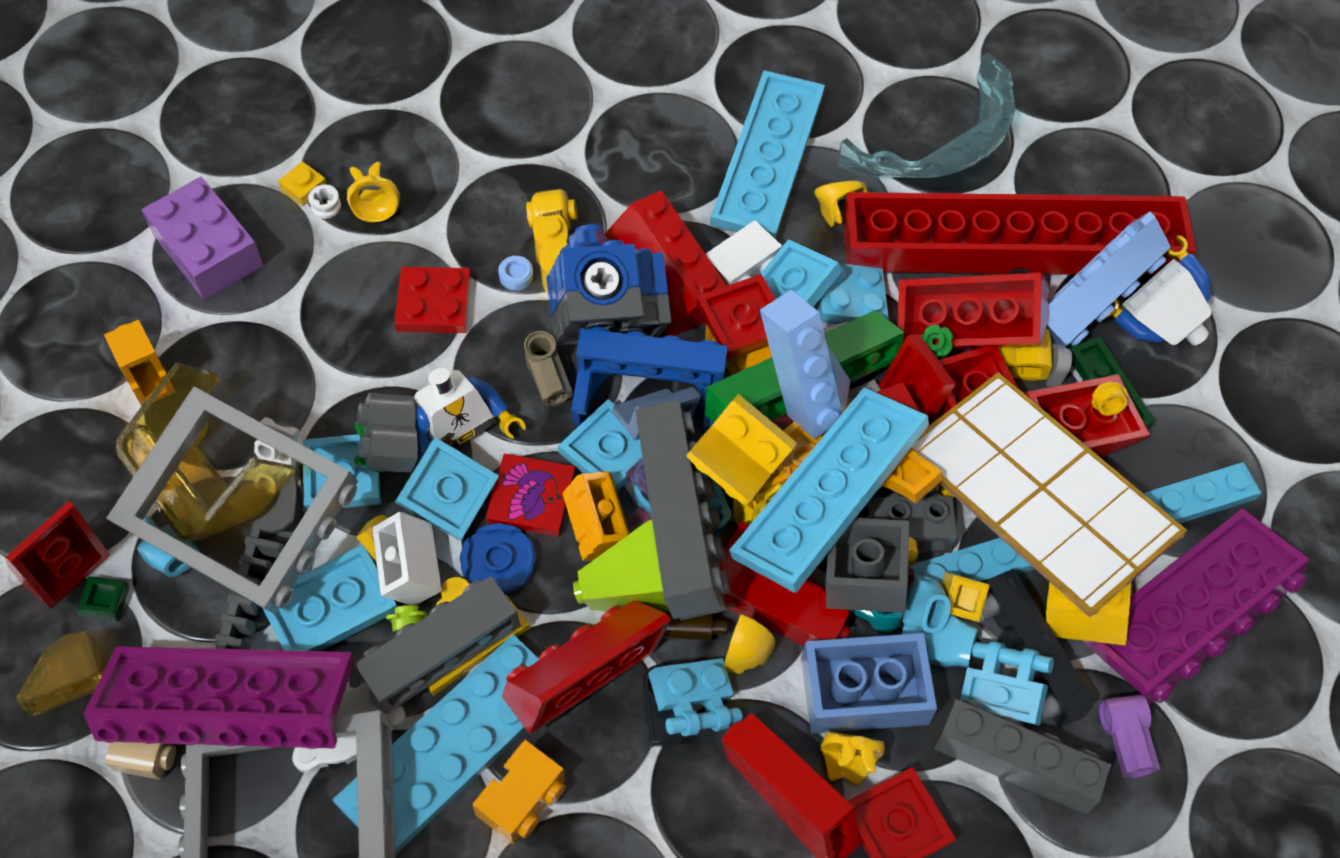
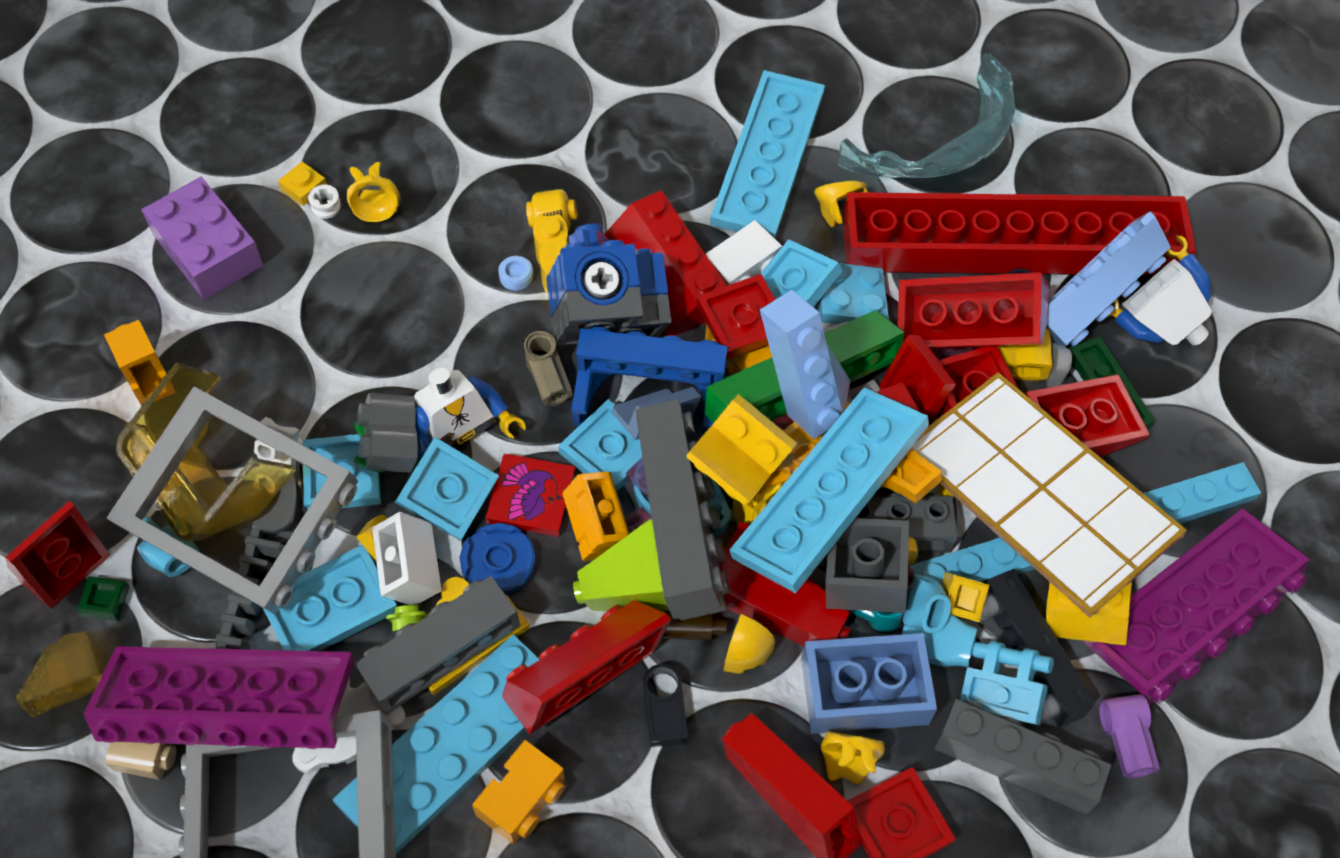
red plate [394,267,471,333] -> none
medium azure plate [648,658,742,736] -> none
green plate [920,325,953,359] -> none
yellow plate [1091,382,1128,416] -> none

